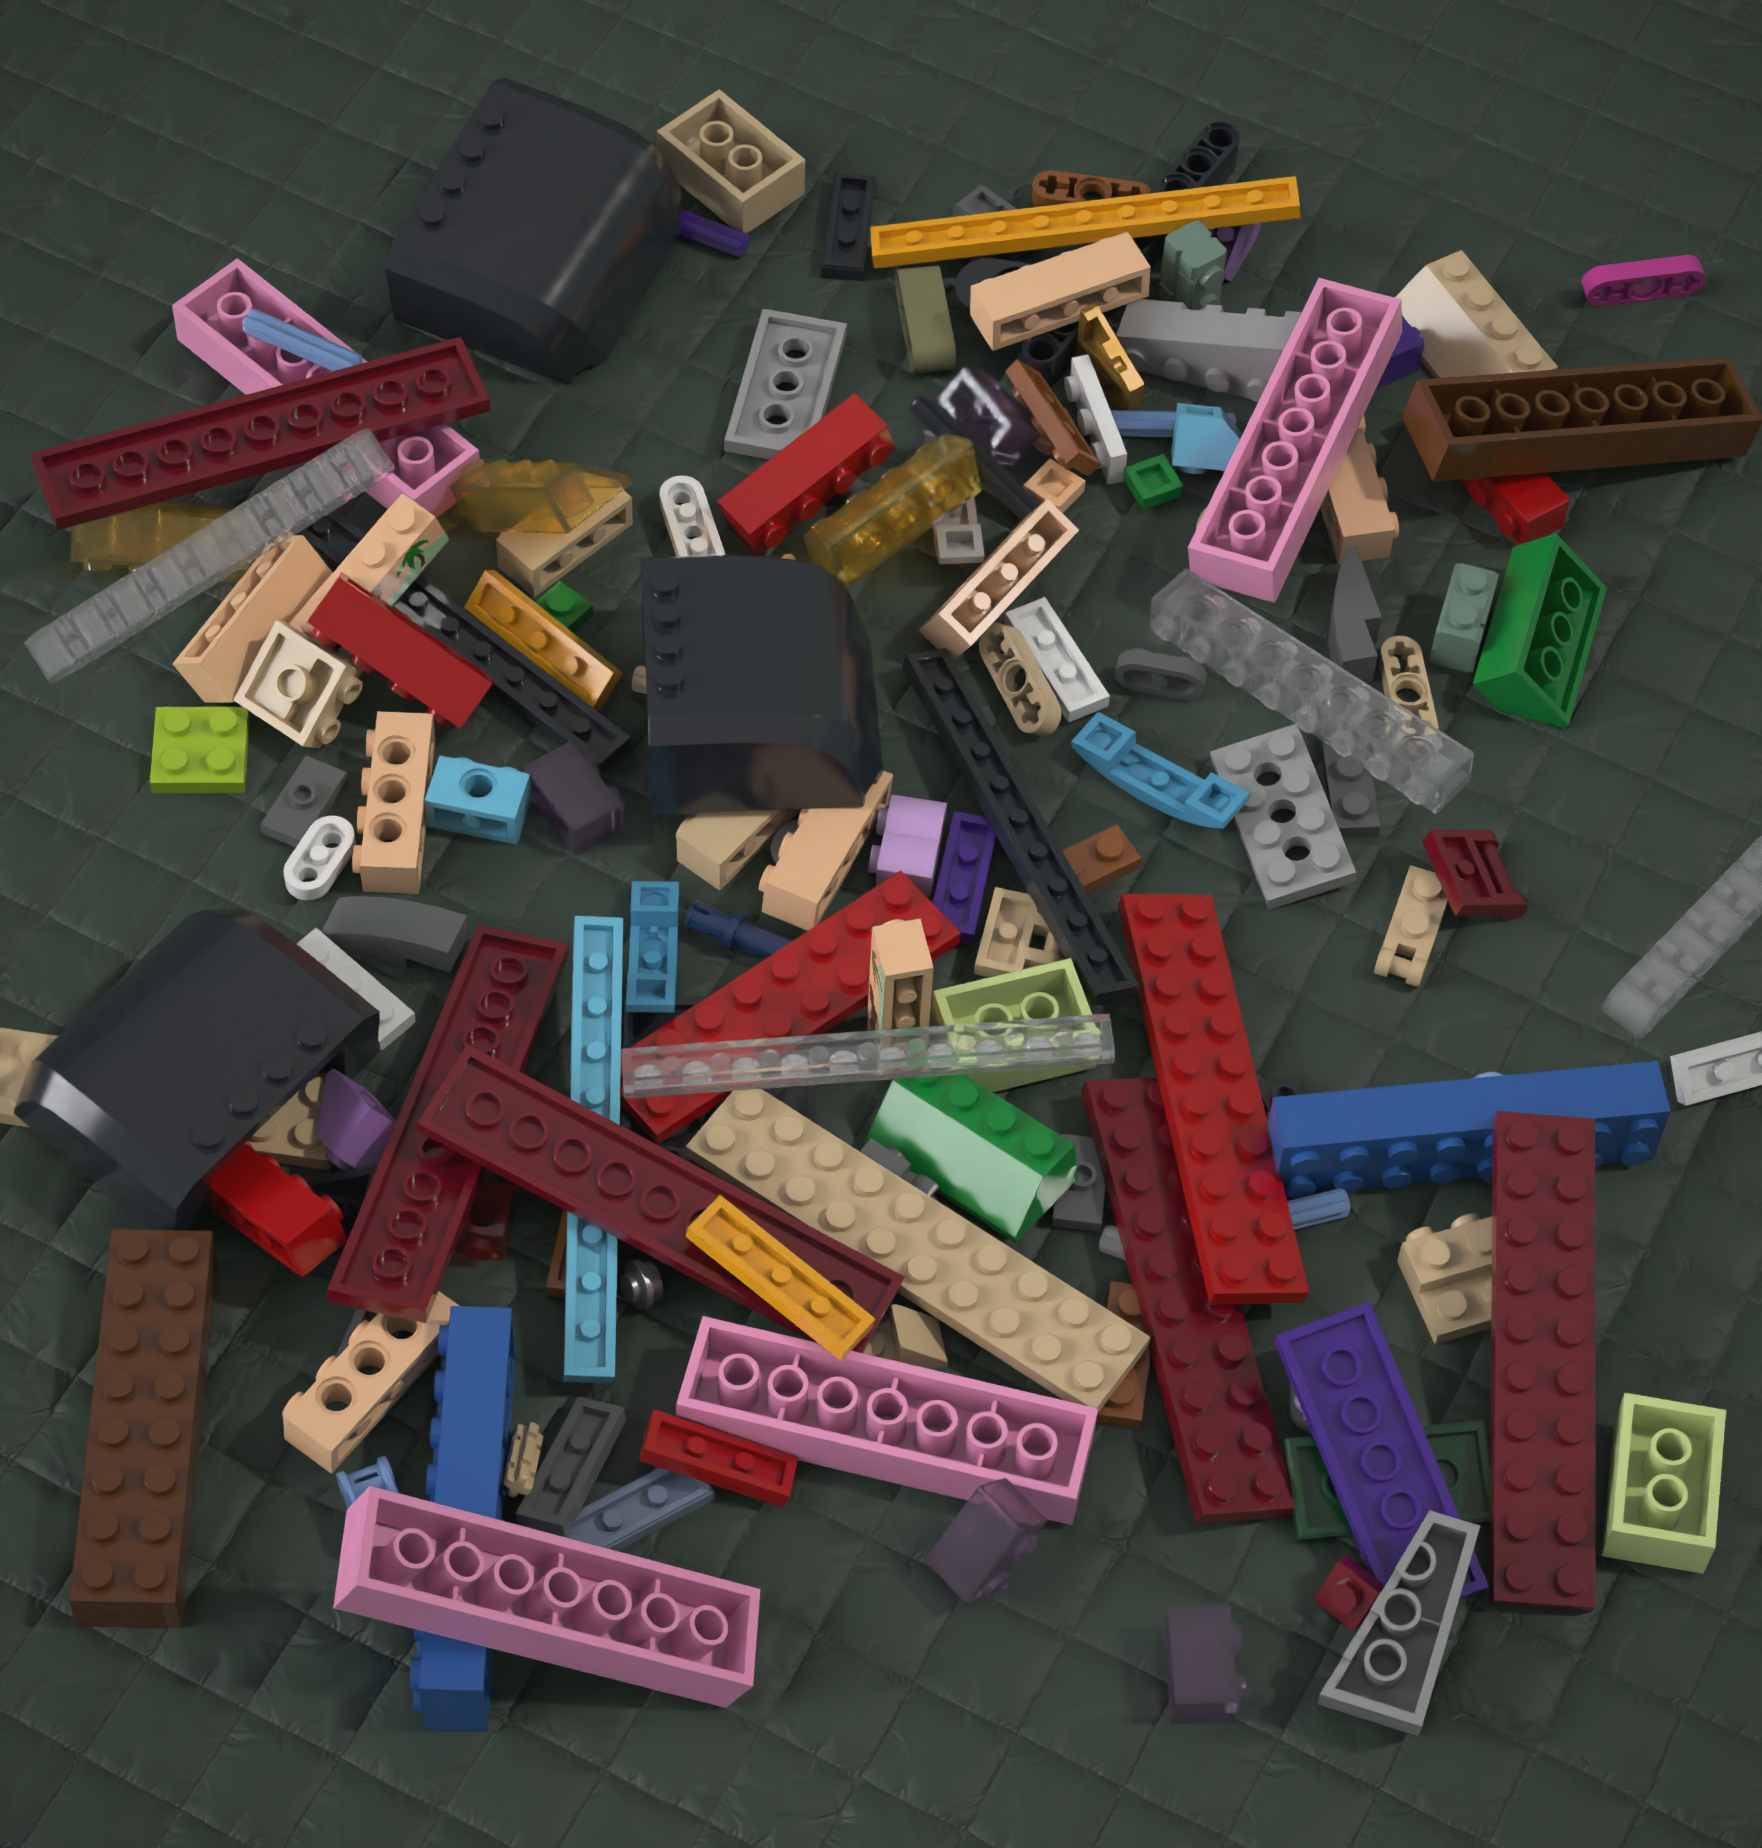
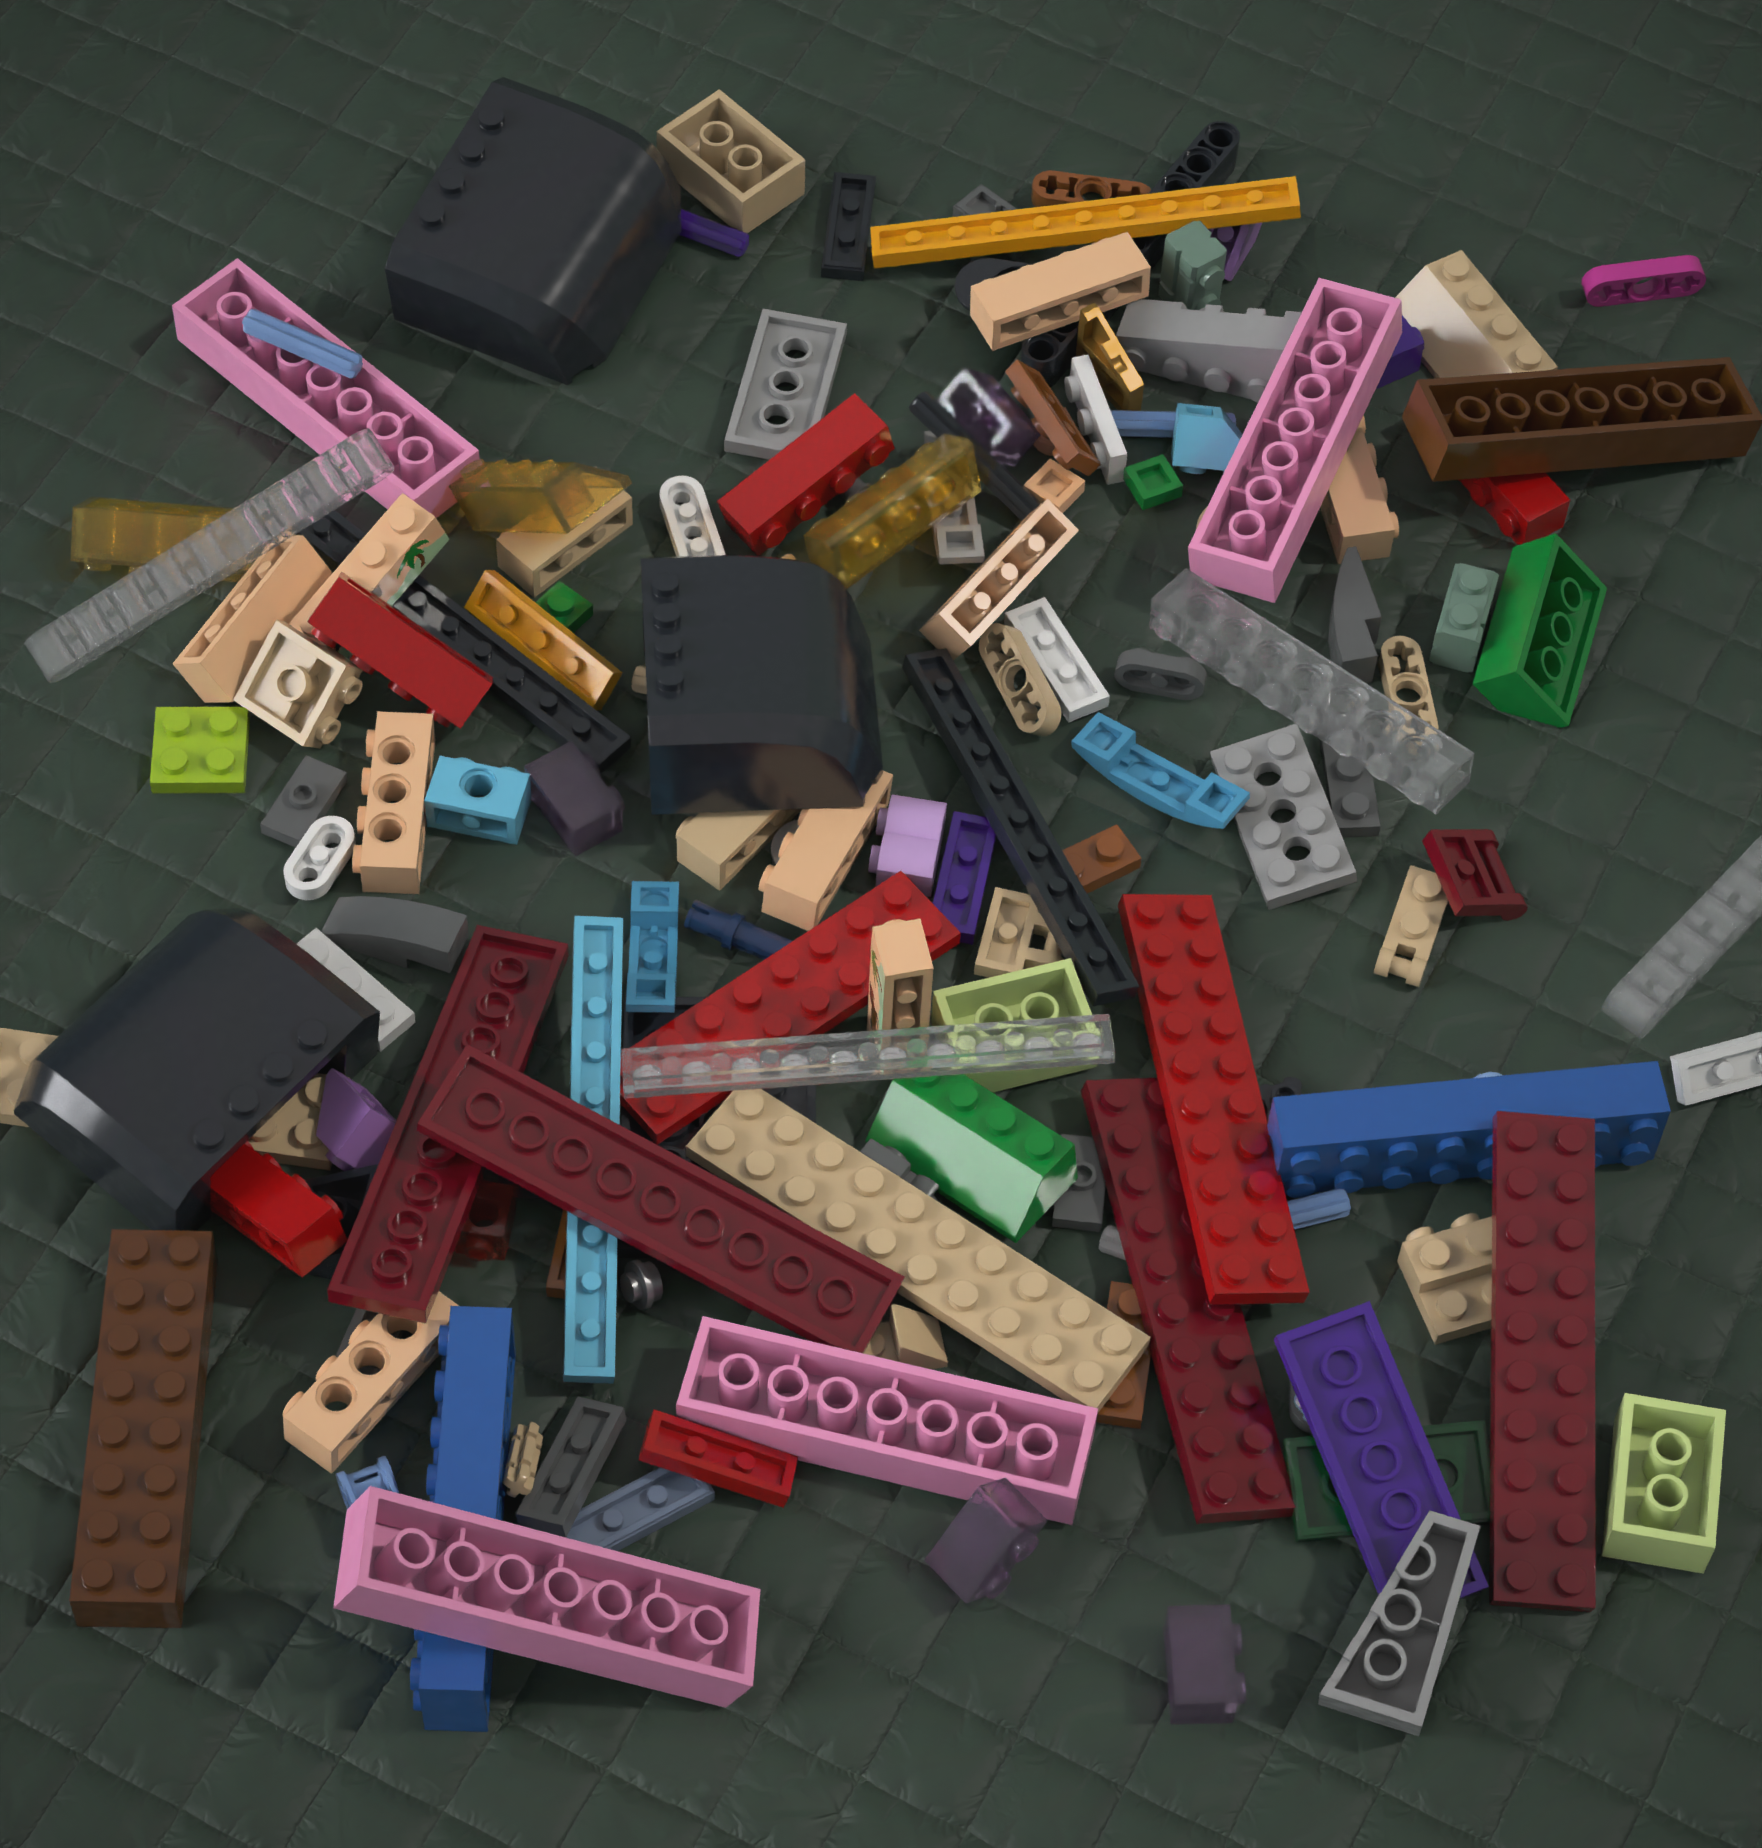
dark red plate [30,337,491,531] -> none
light orange plate [686,1195,876,1361] -> none
olive beam [895,266,956,374] -> none
dark red plate [1313,1555,1385,1632] -> none

